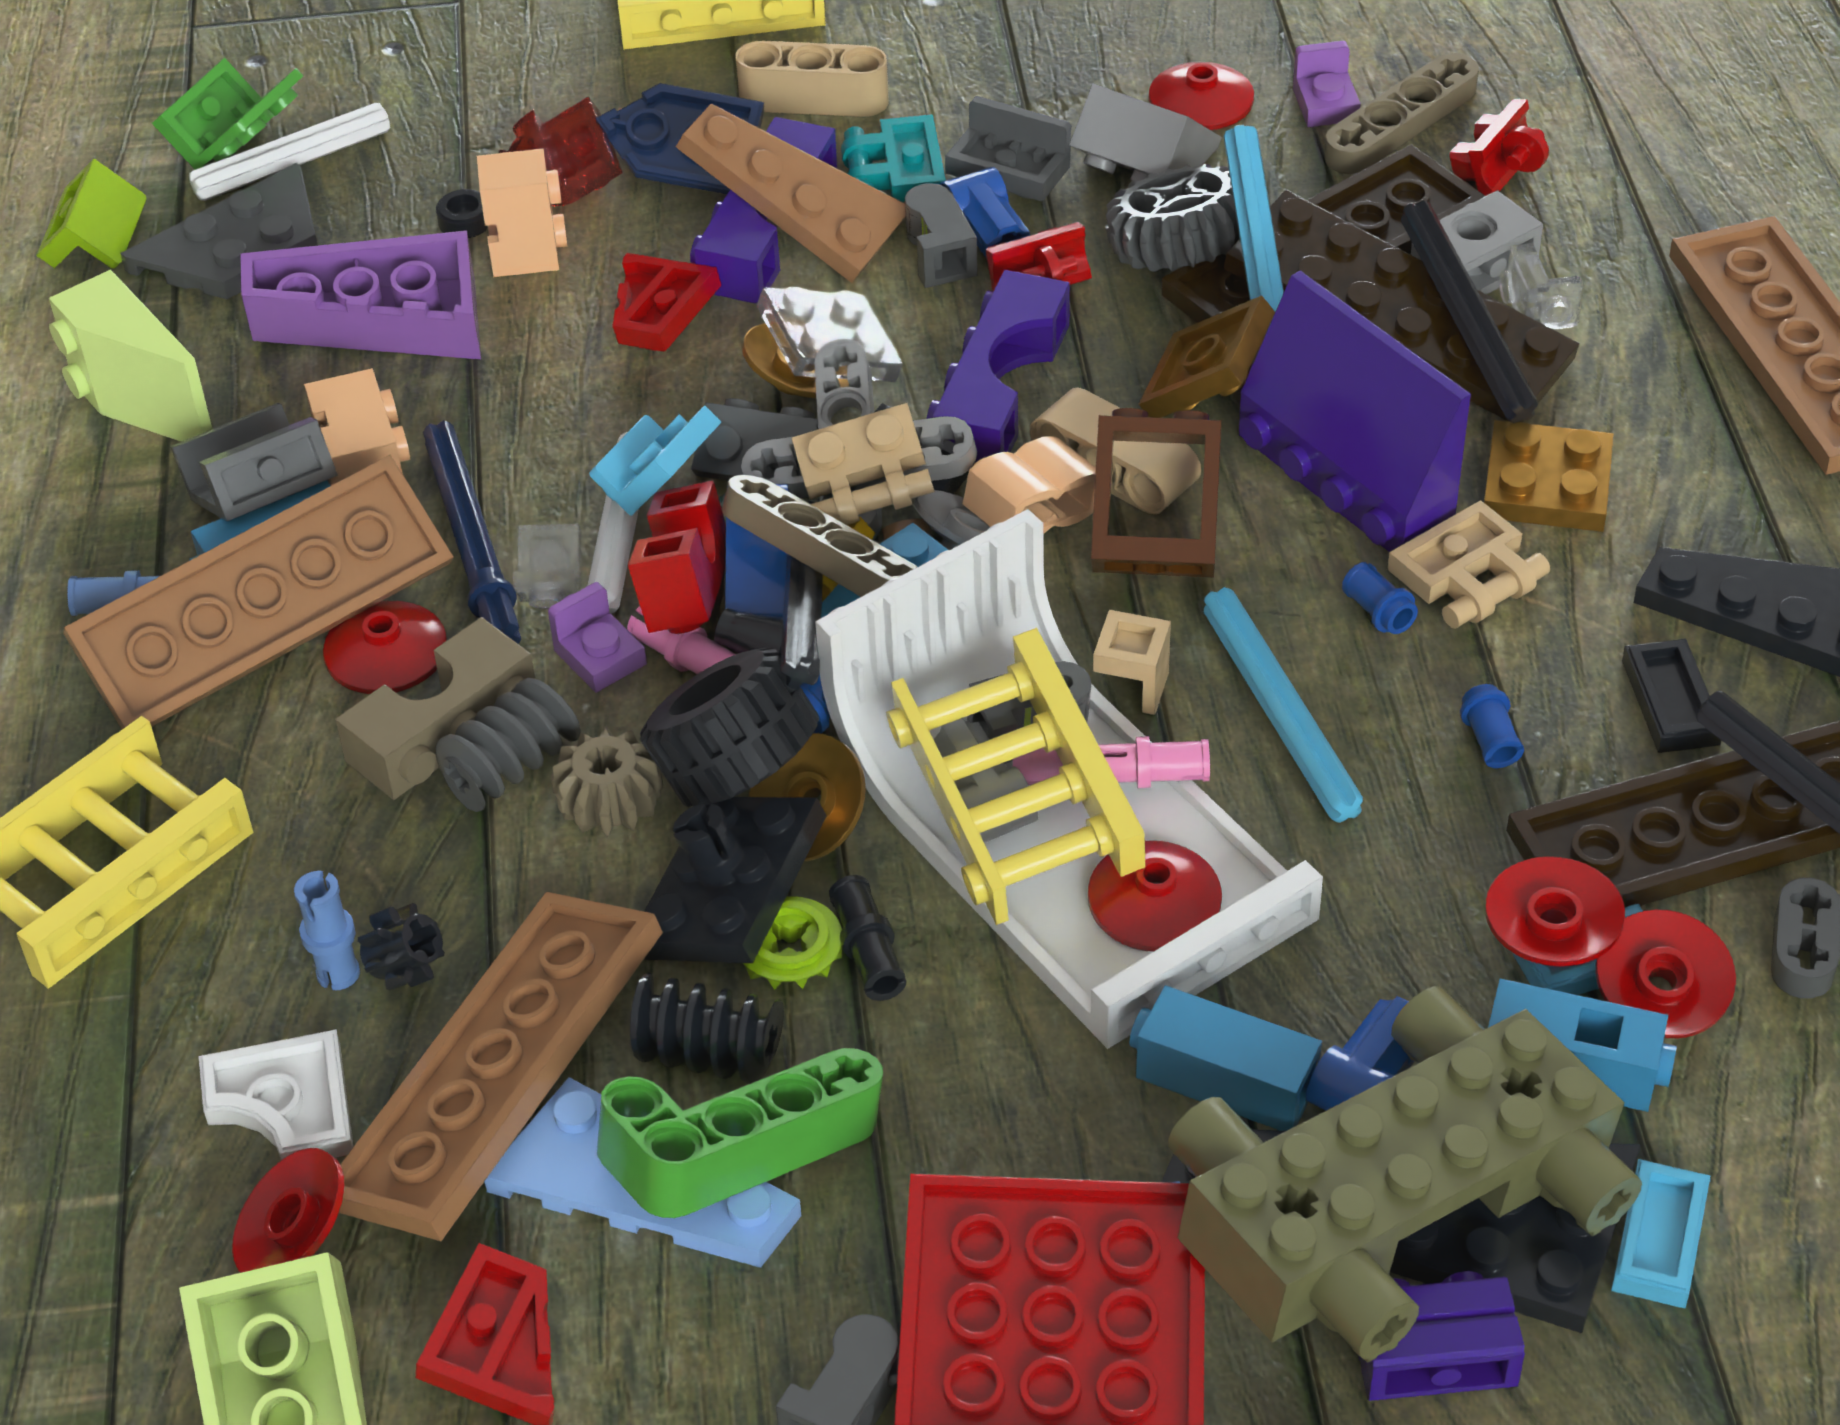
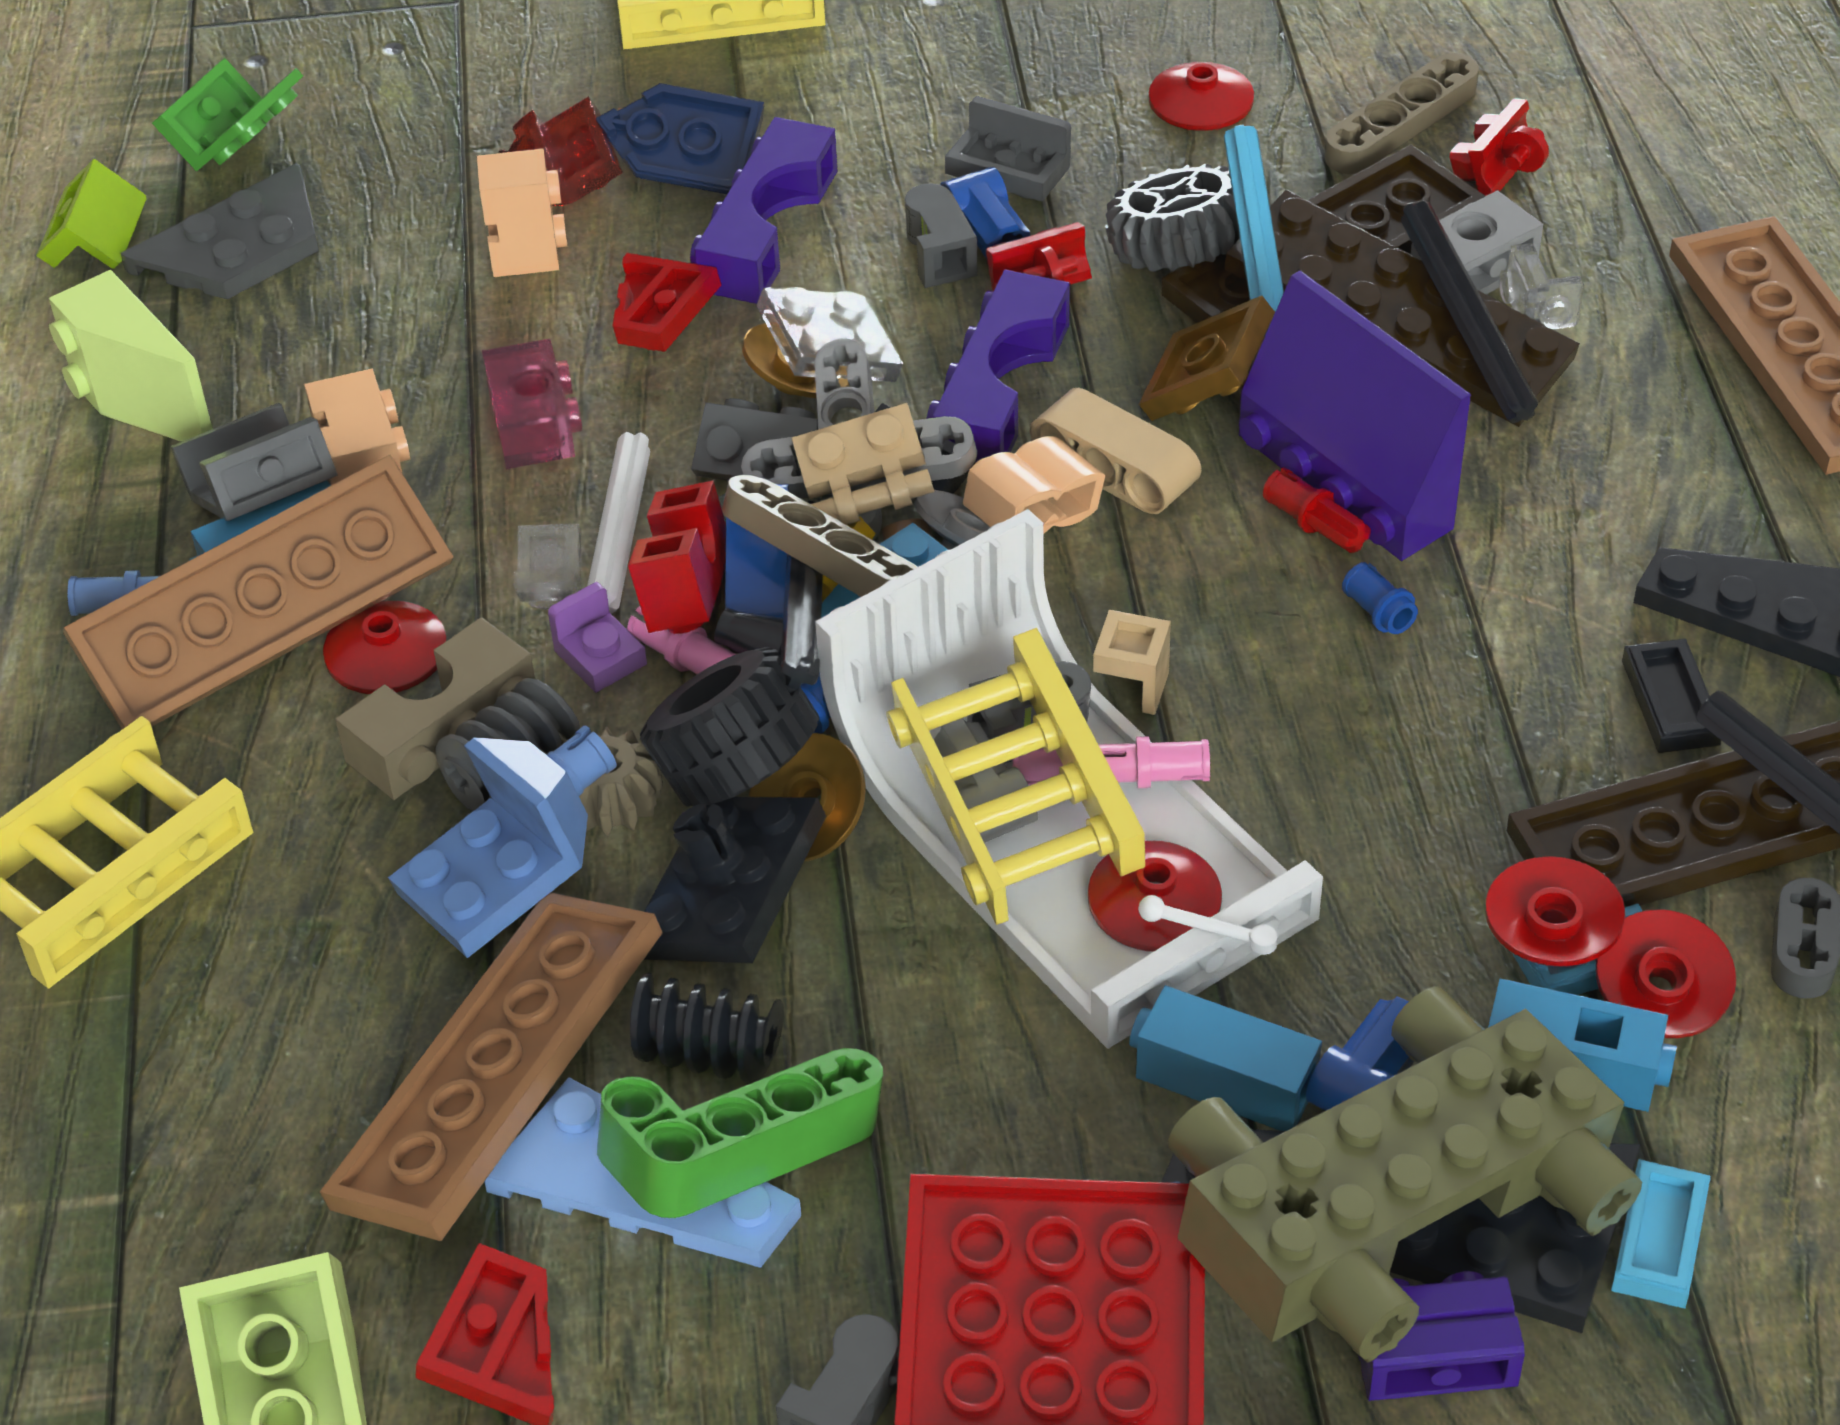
white axle [189,103,390,201] -> none
white tile [198,1030,354,1160] -> none
red dish [232,1148,344,1273] -> none
medium lavender wedge [240,231,481,360] -> none
medium blue pin [294,871,360,990] -> none
black gear [358,903,445,991] -> none
dark blue axle [423,420,522,644] -> none
black tile [436,189,488,238] -> none
medium azure bracket [589,405,721,516] -> none
medium nougat wing [676,104,906,283] -> none
tan beam [736,41,889,117] -> none
lime gear [743,896,842,990] -> none
black pin [829,875,907,1001] -> none
teal plate [841,114,946,202] -> none
light grey slope [1070,84,1222,181] -> none
reddish brown window [1091,408,1222,578] -> none
medium azure axle [1203,587,1363,823] -> none
medium lavender bracket [1293,41,1361,127] -> none
tan plate [1387,500,1550,629] -> none
blue pin [1460,684,1524,768] -> none
pearl gold plate [1484,420,1614,532] -> none
none -> medium blue plate [388,725,617,958]
none -> clear pink brick [482,339,582,469]
none -> white hinge [1138,895,1278,955]
none -> red axle [1263,467,1371,553]

